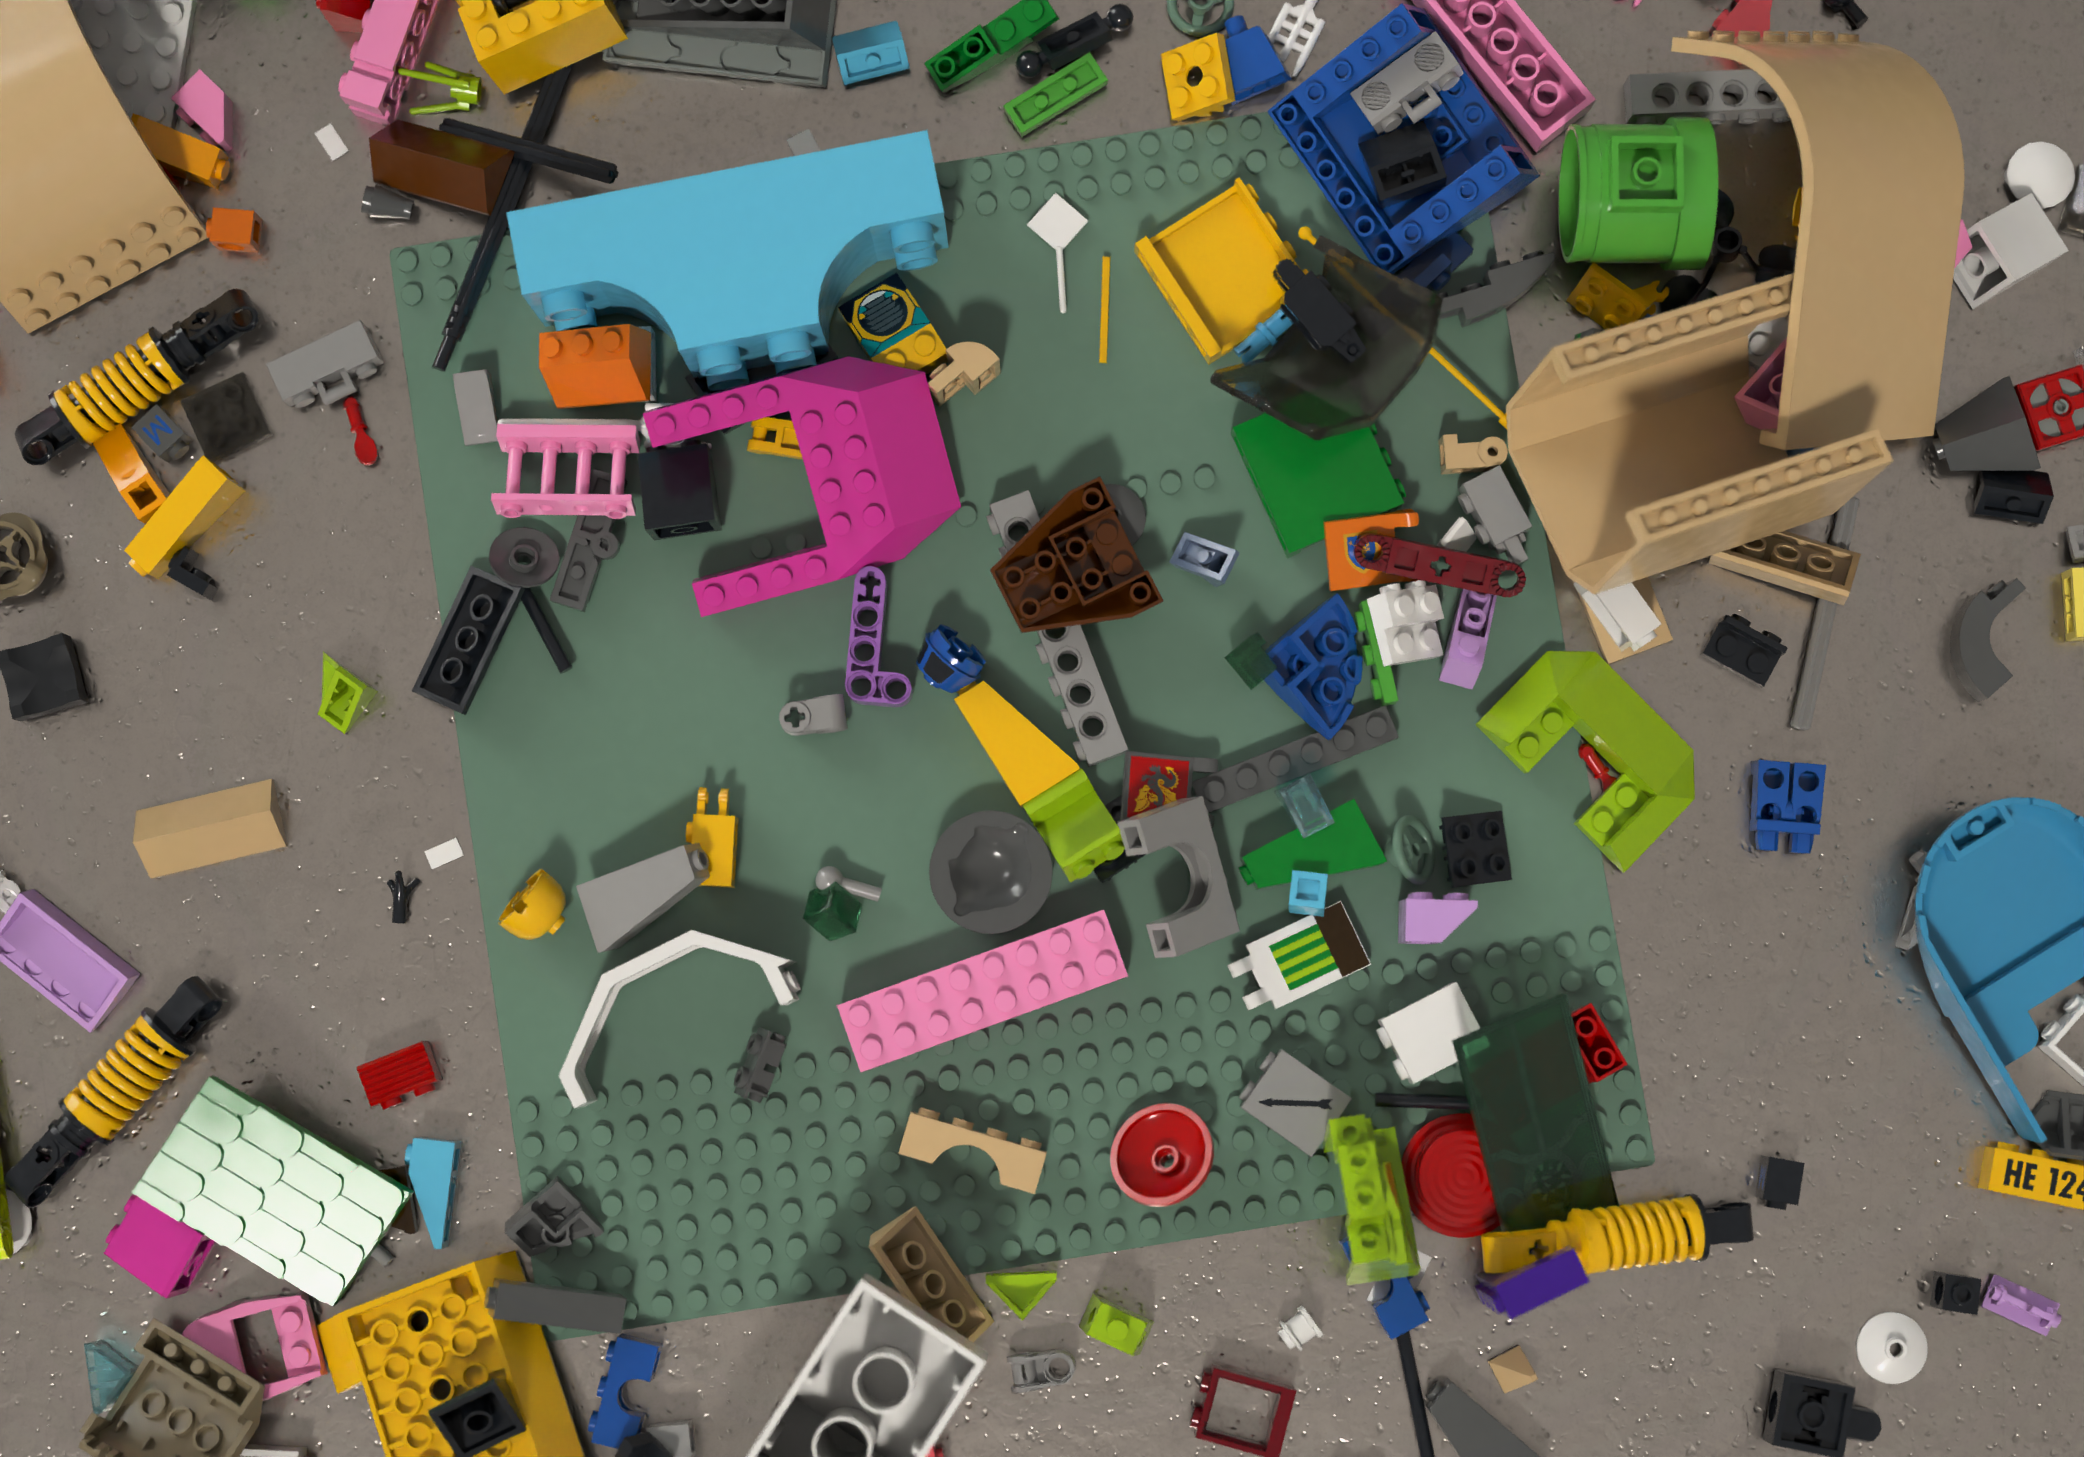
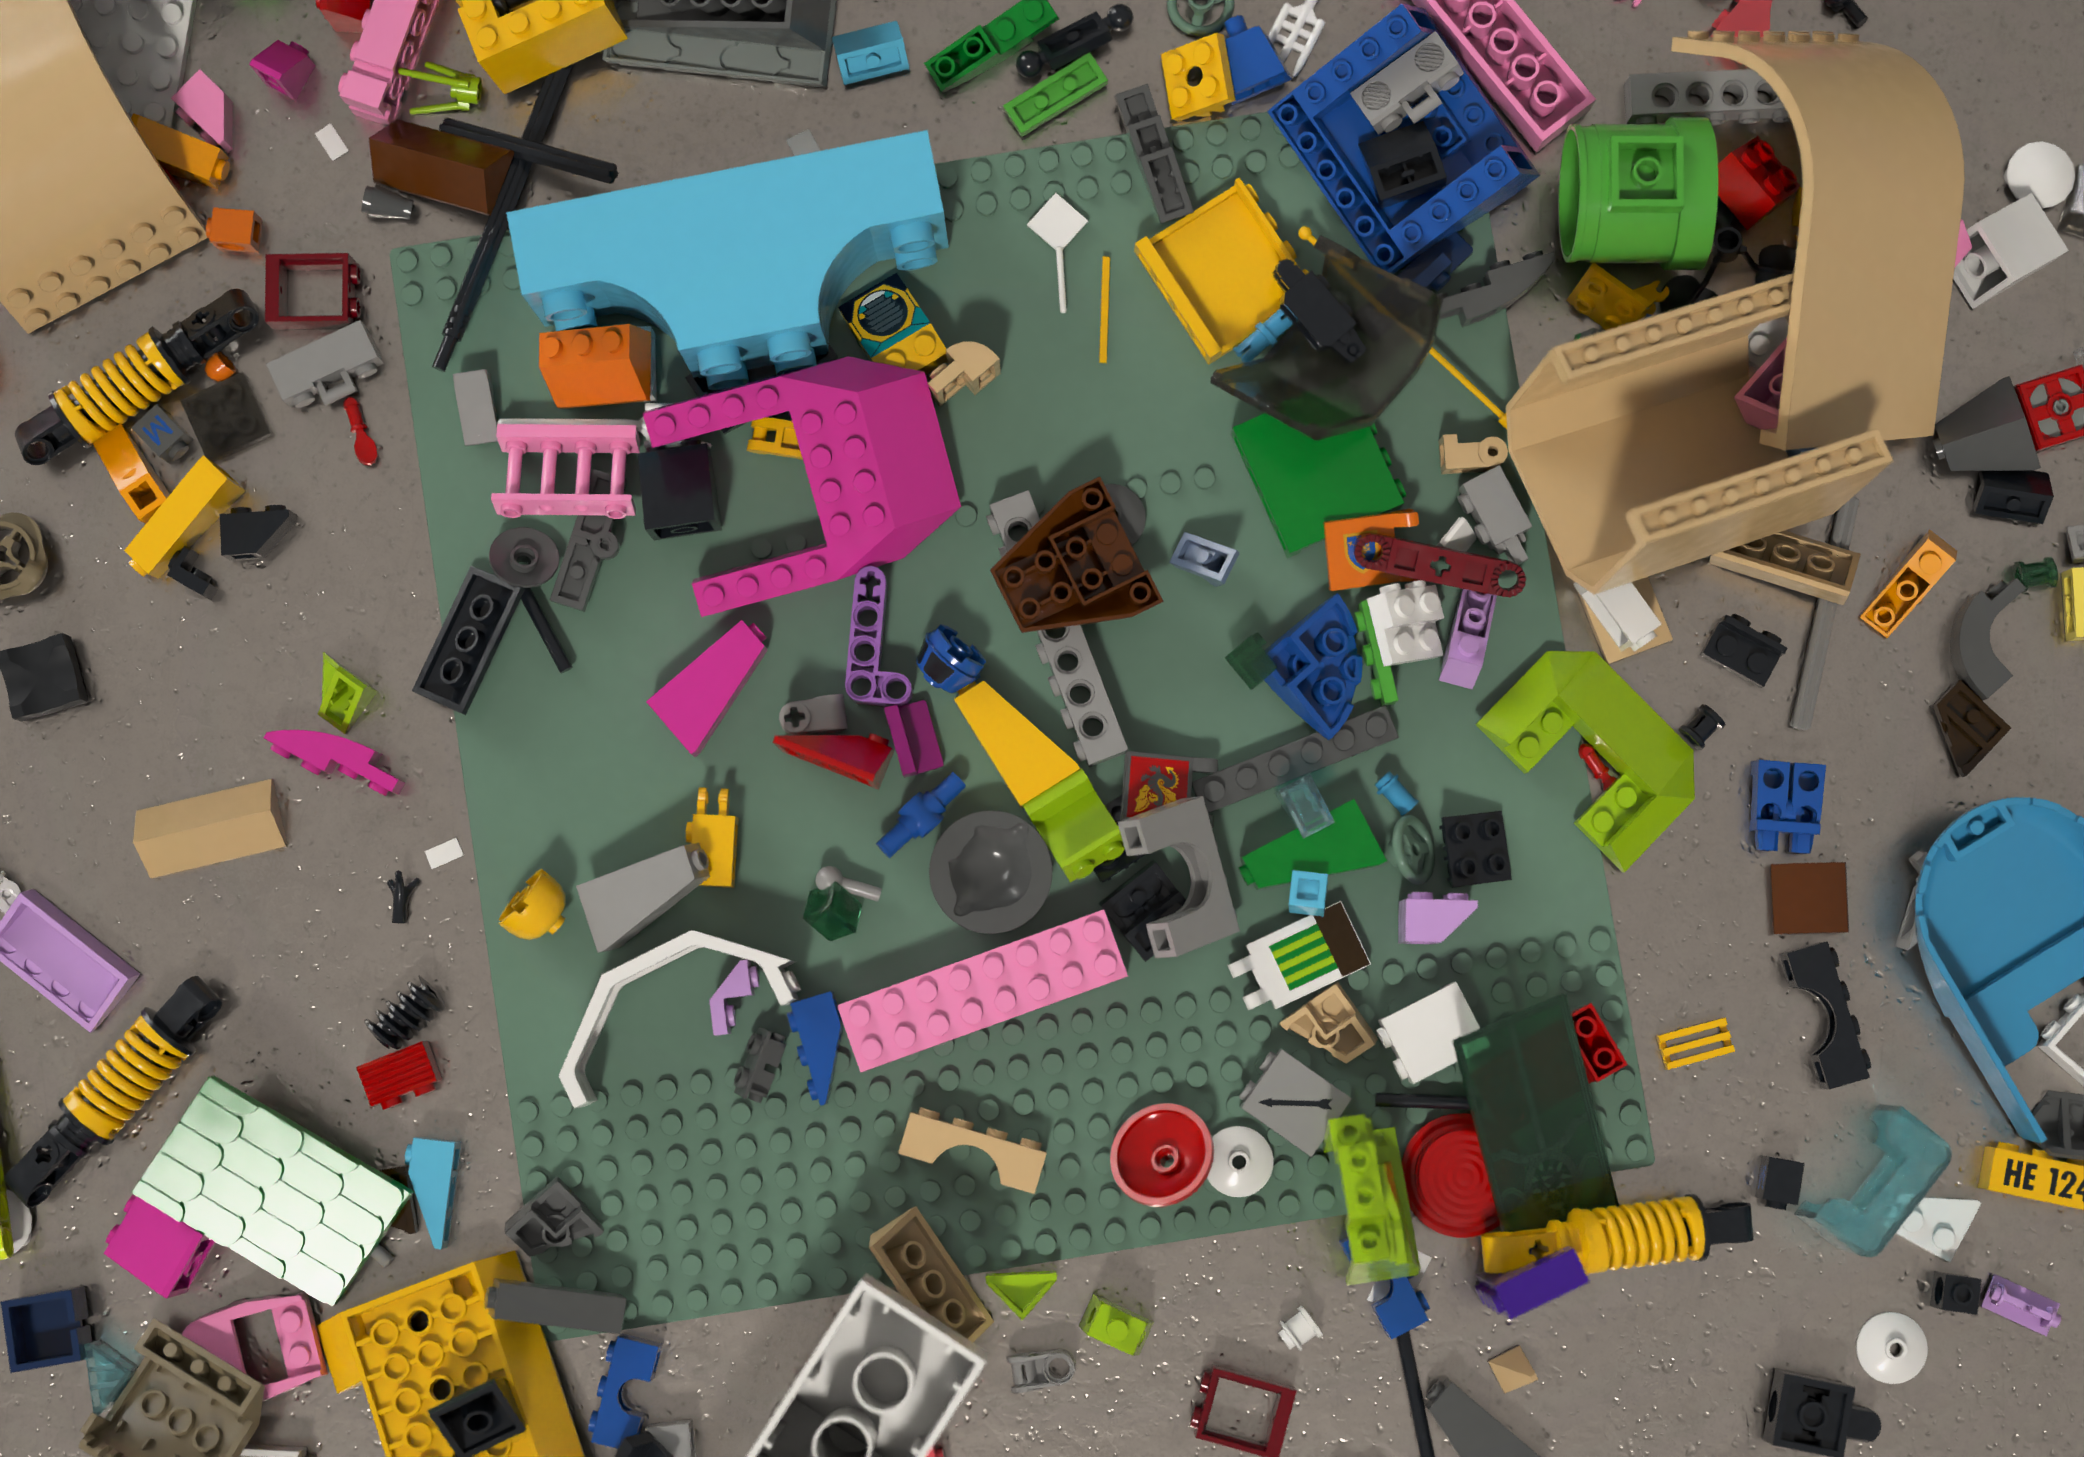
none -> dark blue piece [1,1286,94,1373]
none -> orange hinge [205,352,237,381]
none -> black slope [219,505,297,560]
none -> dark pink slope [249,40,315,101]
none -> dark pink slope [264,730,406,796]
none -> dark red window [265,253,361,330]
none -> black piece [364,975,445,1050]
none -> dark pink slope [646,620,768,757]
none -> lavender slope [709,960,760,1036]
none -> red slope [773,733,894,790]
none -> blue slope [787,991,843,1106]
none -> blue pin [876,772,966,858]
none -> magenta panel [884,700,944,778]
none -> black slope [1099,860,1186,962]
none -> dark grey slope [1115,84,1194,224]
none -> white dish [1207,1126,1273,1197]
none -> tan slope [1280,981,1378,1064]
none -> dark azure pin [1374,771,1419,816]
none -> yellow tile [1656,1018,1735,1070]
none -> black bush [1678,704,1726,750]
none -> red slope [1718,136,1801,230]
none -> reddish brown slope [1771,862,1849,934]
none -> black arch [1779,941,1871,1090]
none -> clear light blue windscreen [1794,1104,1952,1257]
none -> light orange slope [1860,530,1957,638]
none -> white wing [1884,1196,1981,1263]
none -> dark brown wing [1933,680,2011,777]
none -> clear green bush [2013,557,2058,592]

